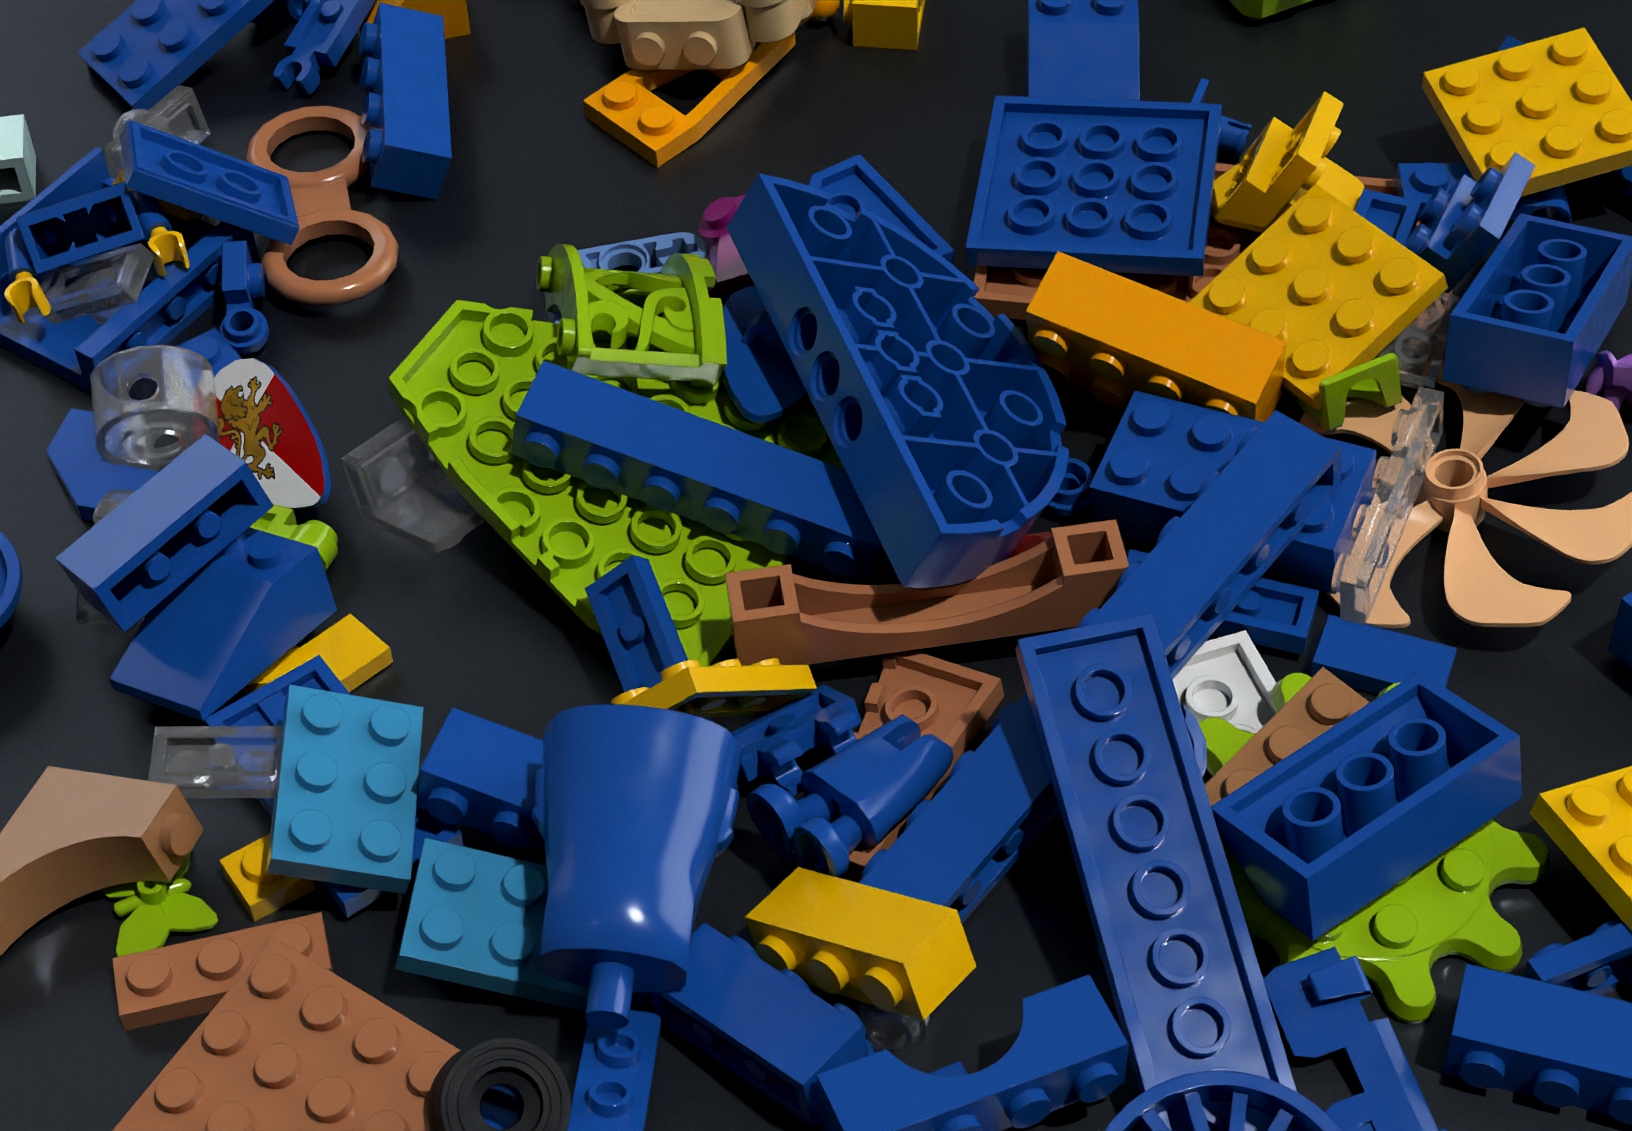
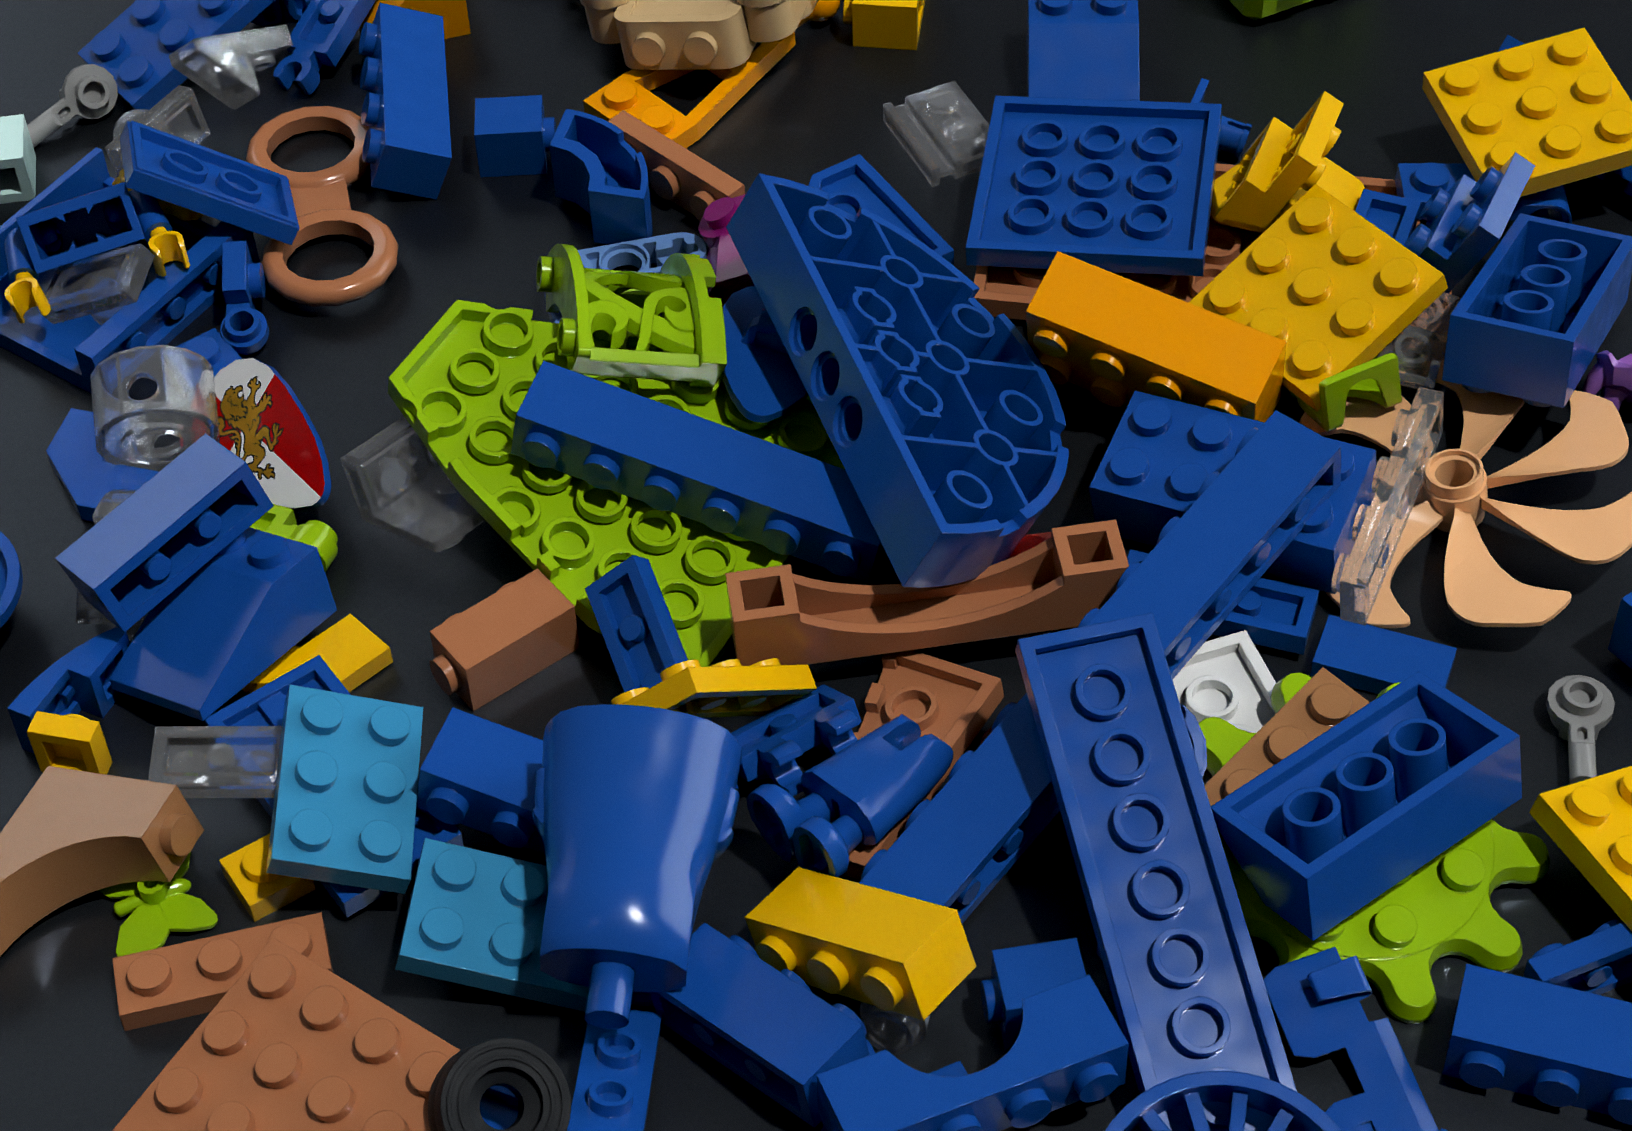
blue plate [1045,458,1094,516] -> none
none -> blue slope [7,627,130,753]
none -> yellow plate [26,711,113,775]
none -> light grey plate [27,64,118,147]
none -> clear slope [169,24,293,109]
none -> nougat brick [429,568,580,712]
none -> blue brick [474,95,556,178]
none -> blue brick [549,109,653,245]
none -> nougat plate [608,110,745,221]
none -> clear plate [883,81,989,187]
none -> blue brick [980,938,1086,1050]
none -> light grey plate [1546,675,1615,784]

